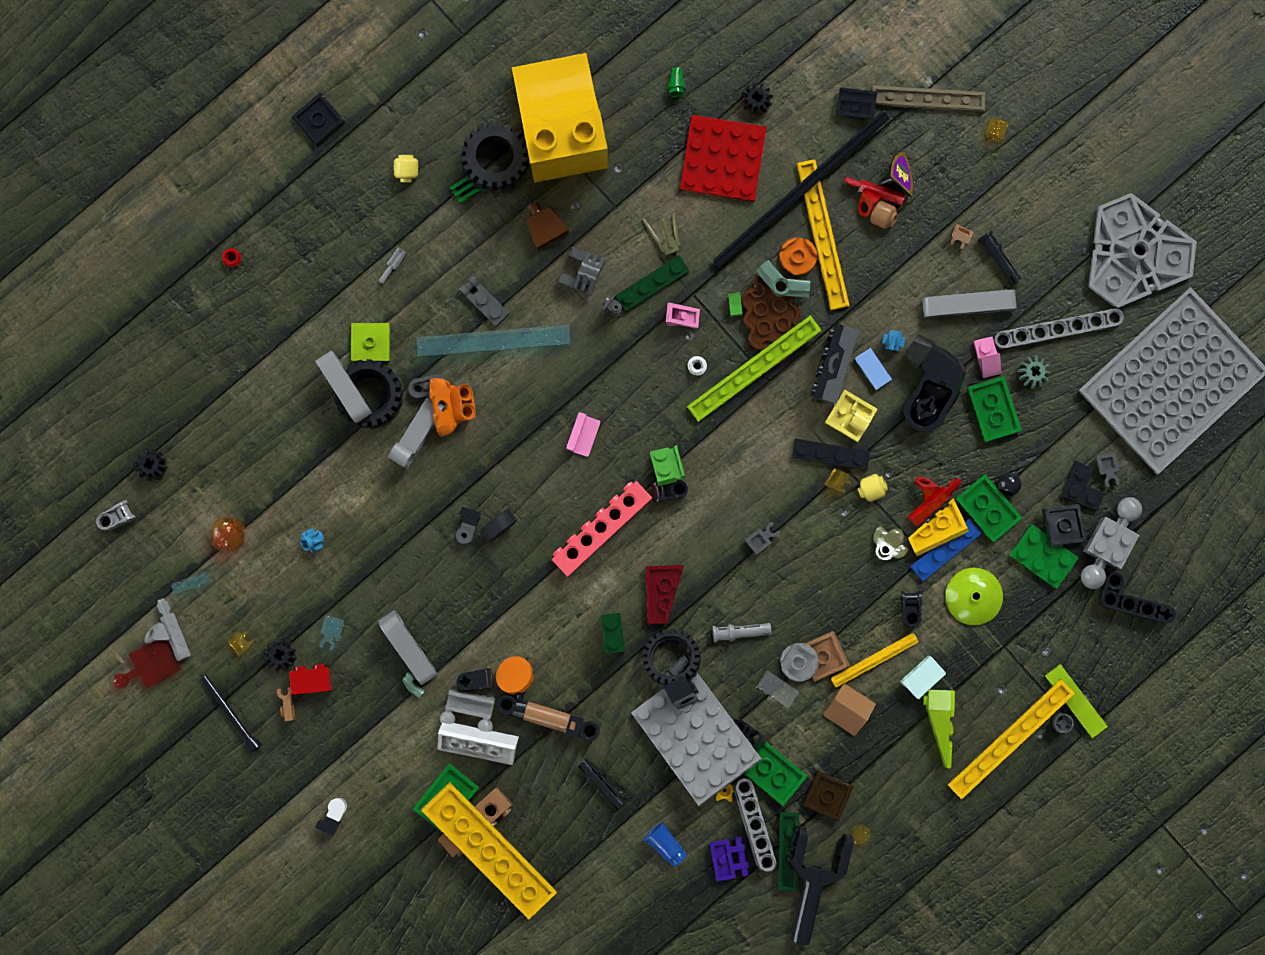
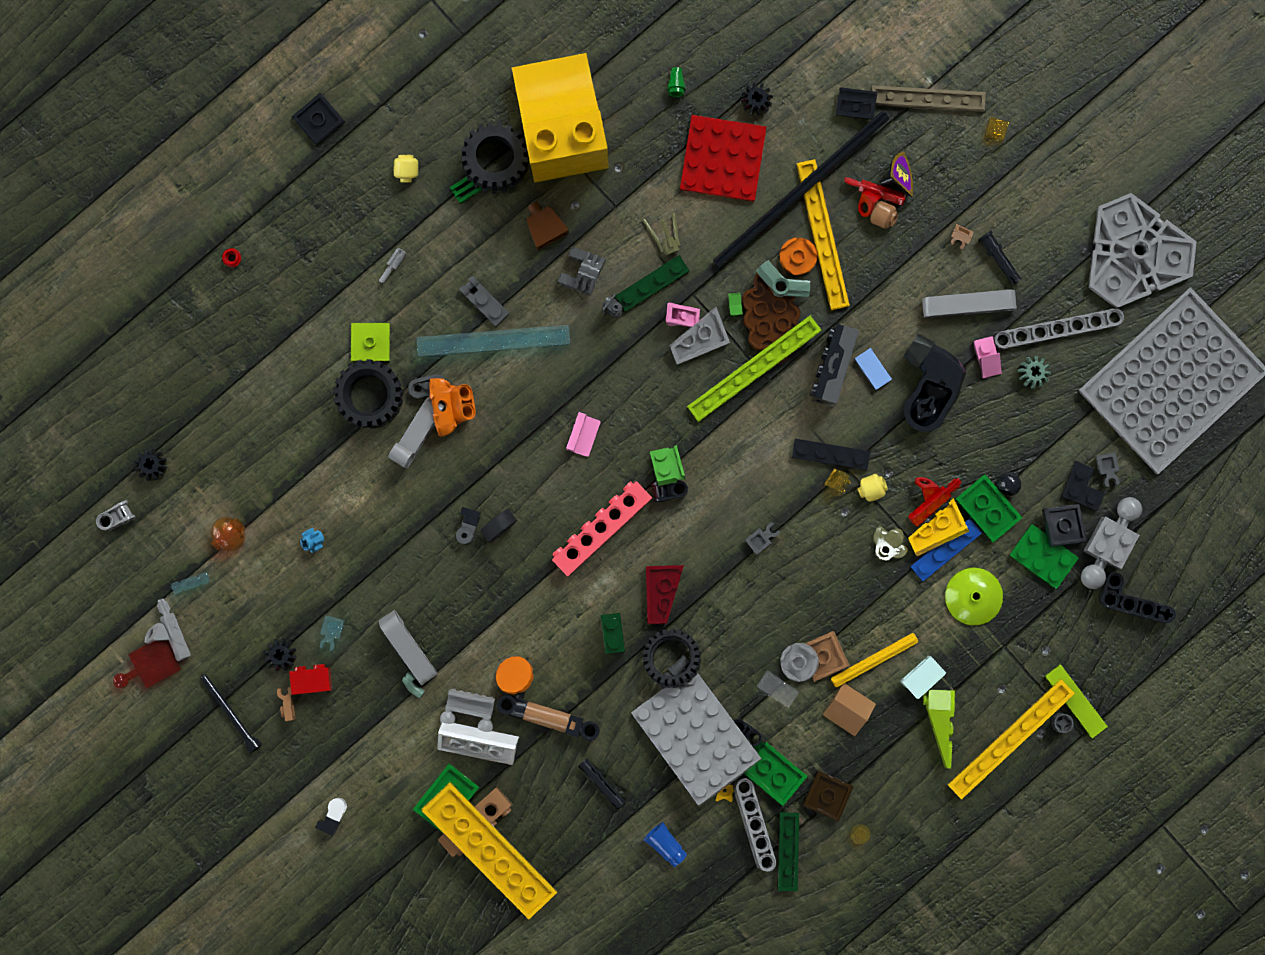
clear yellow tile [228,631,254,656] -> none
light grey beam [316,350,372,423] -> none
black piece [456,668,495,690] -> none
black brick [663,676,699,710] -> none
white plate [688,356,707,376] -> none
dark purple plate [709,836,749,881] -> none
light grey pin [712,623,771,643] -> none
black piece [787,825,854,945] -> none
light yellow plate [825,390,877,442] -> none
dark azure gear [882,330,906,352] -> none
black piece [900,591,922,628] -> none
green plate [967,376,1022,443] -> none
none -> light grey wing [669,307,730,364]

